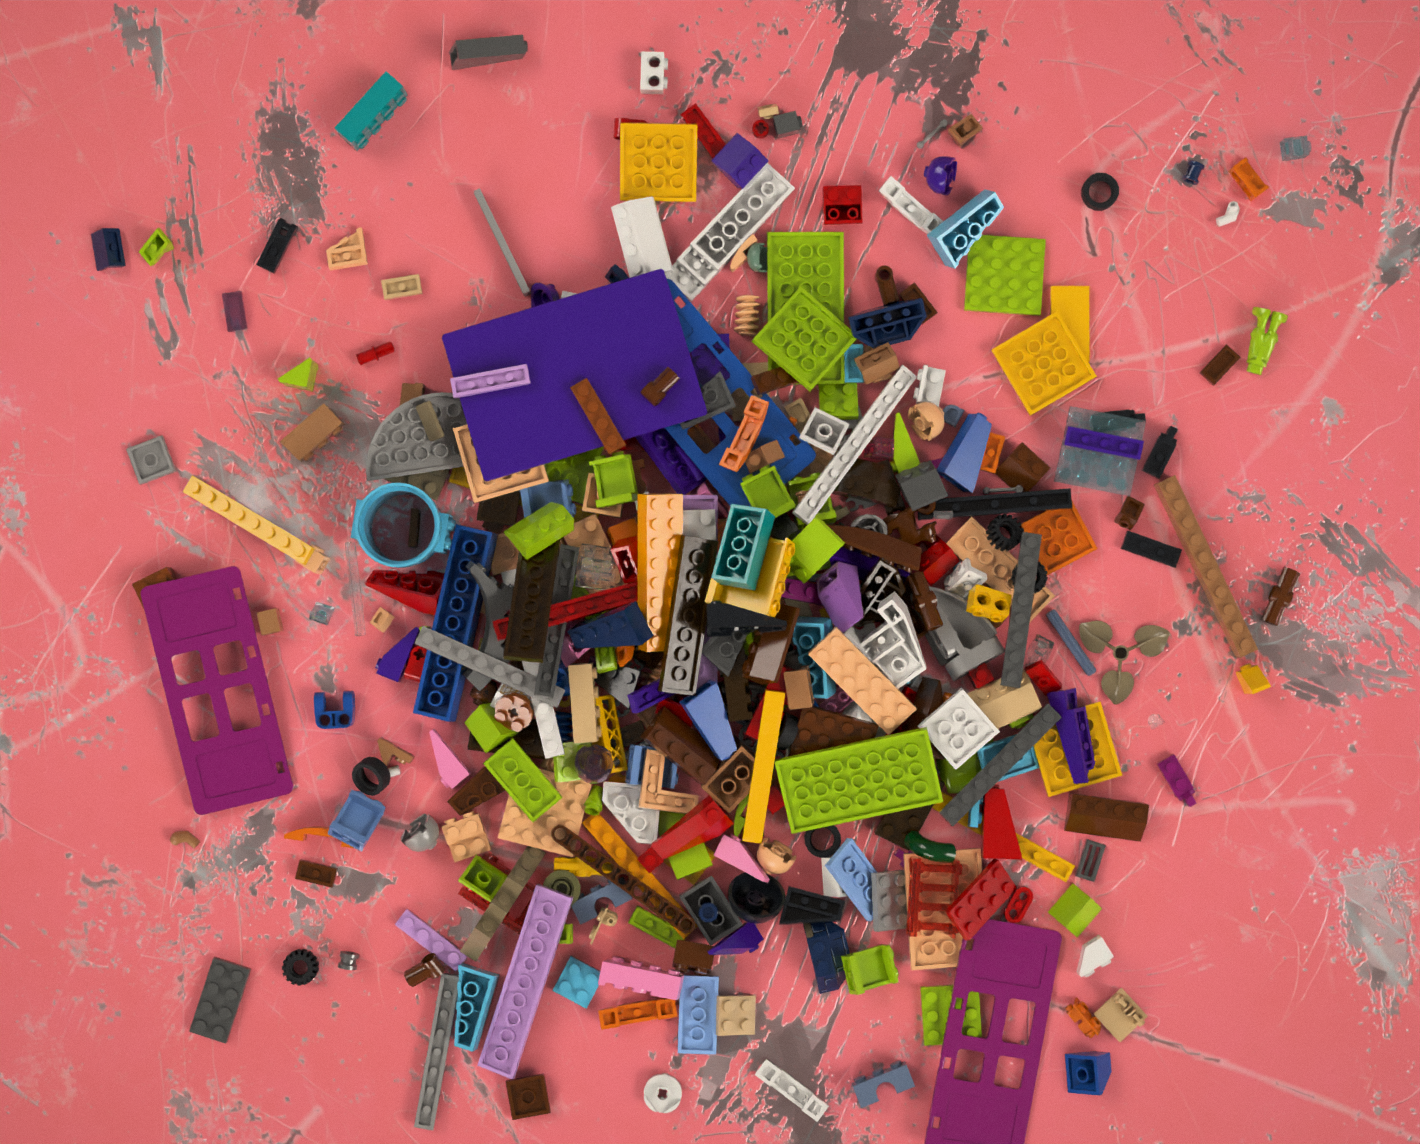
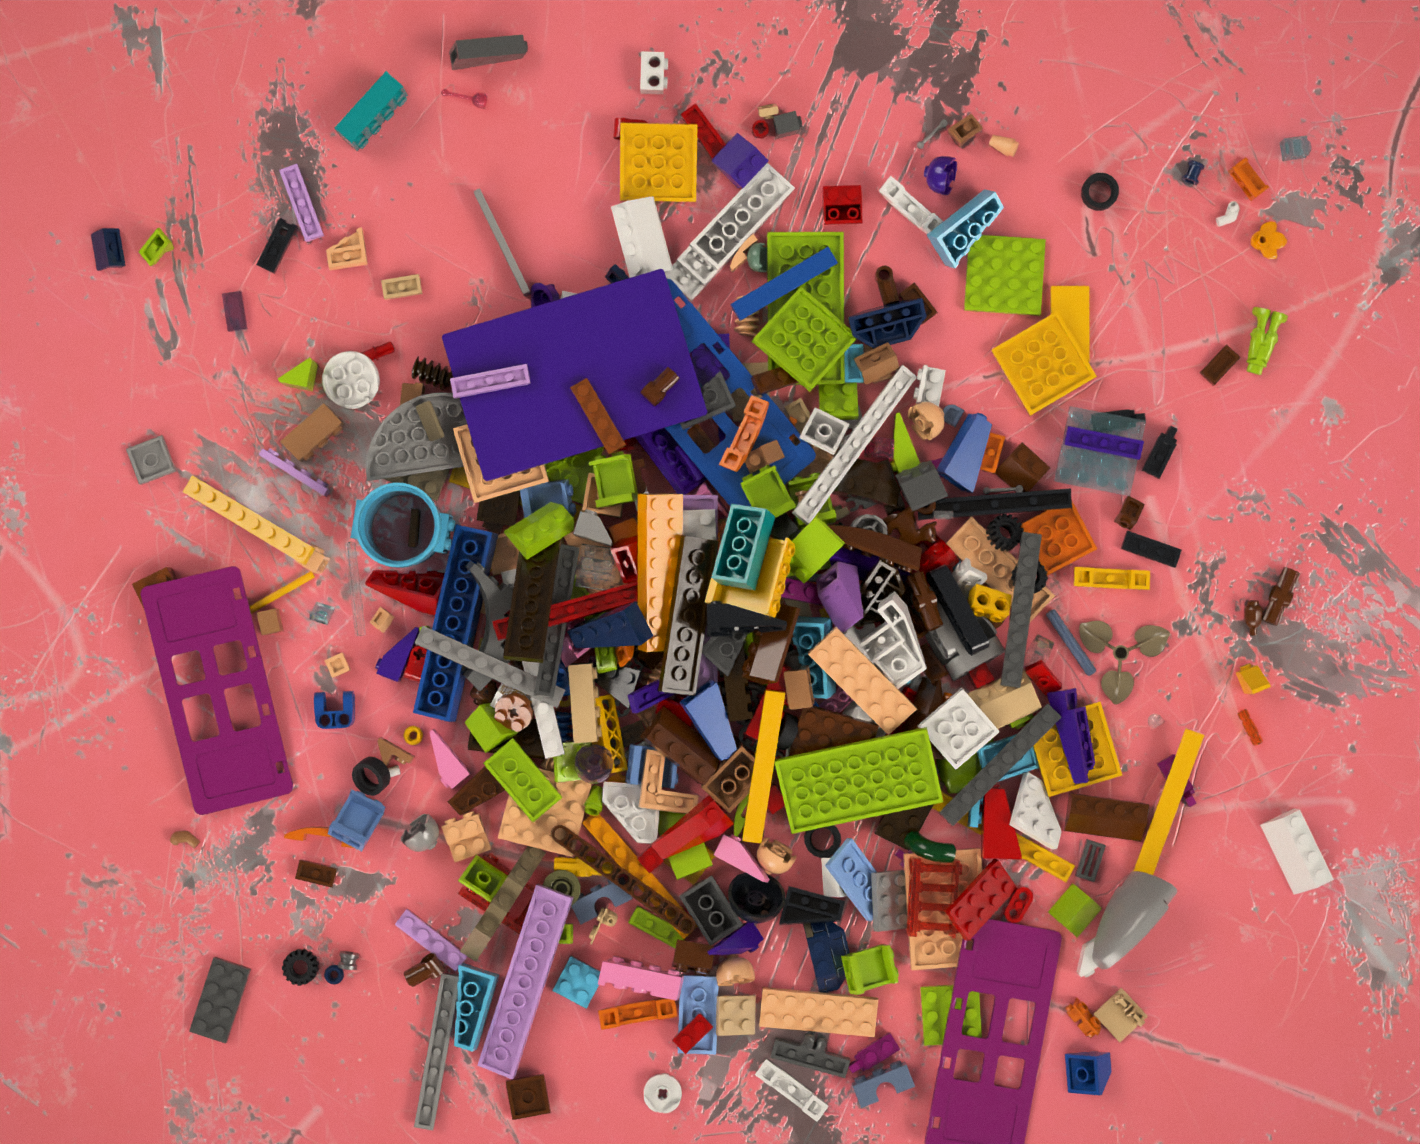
dark blue tile [699,902,718,922] -> none
medium nougat brick [1154,475,1258,658] -> none
none -> yellow bar [249,571,315,614]
none -> lavender plate [259,448,331,497]
none -> lavender plate [279,164,324,242]
none -> white tile [322,351,380,409]
none -> light nougat plate [324,653,351,678]
none -> dark blue plate [324,965,344,984]
none -> yellow plate [403,726,423,745]
none -> dark brown piece [411,356,453,390]
none -> clear pink hinge [441,89,487,109]
none -> light grey slope [573,509,613,547]
none -> red plate [672,1013,713,1054]
none -> light nougat cylinder [716,954,755,986]
none -> blue tile [730,247,838,321]
none -> light nougat plate [759,987,878,1037]
none -> dark grey plate [771,1031,850,1078]
none -> magenta hinge [849,1032,900,1073]
none -> reddish brown plate [920,643,948,684]
none -> black beam [926,565,990,656]
none -> light nougat cone [989,135,1019,157]
none -> white plate [1009,772,1062,850]
none -> yellow slope [1073,567,1150,590]
none -> light grey panel [1092,871,1178,969]
none -> yellow tile [1133,728,1204,875]
none -> clear orange axle [1237,709,1263,746]
none -> reddish brown plant [1244,600,1262,636]
none -> light orange plate [1251,221,1287,259]
none -> white slope [1260,808,1334,895]

